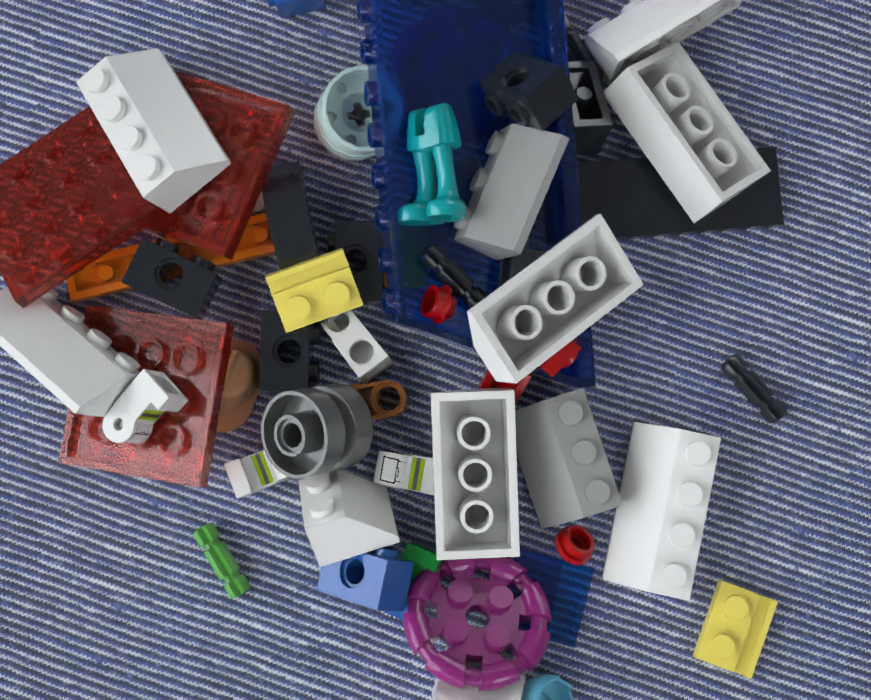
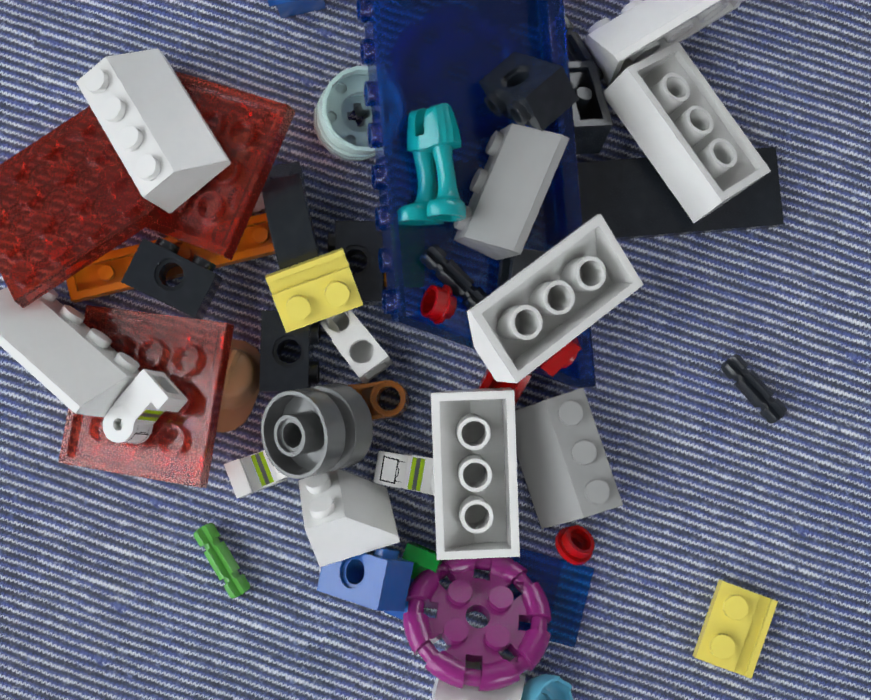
white slope [602,422,721,601] -> none

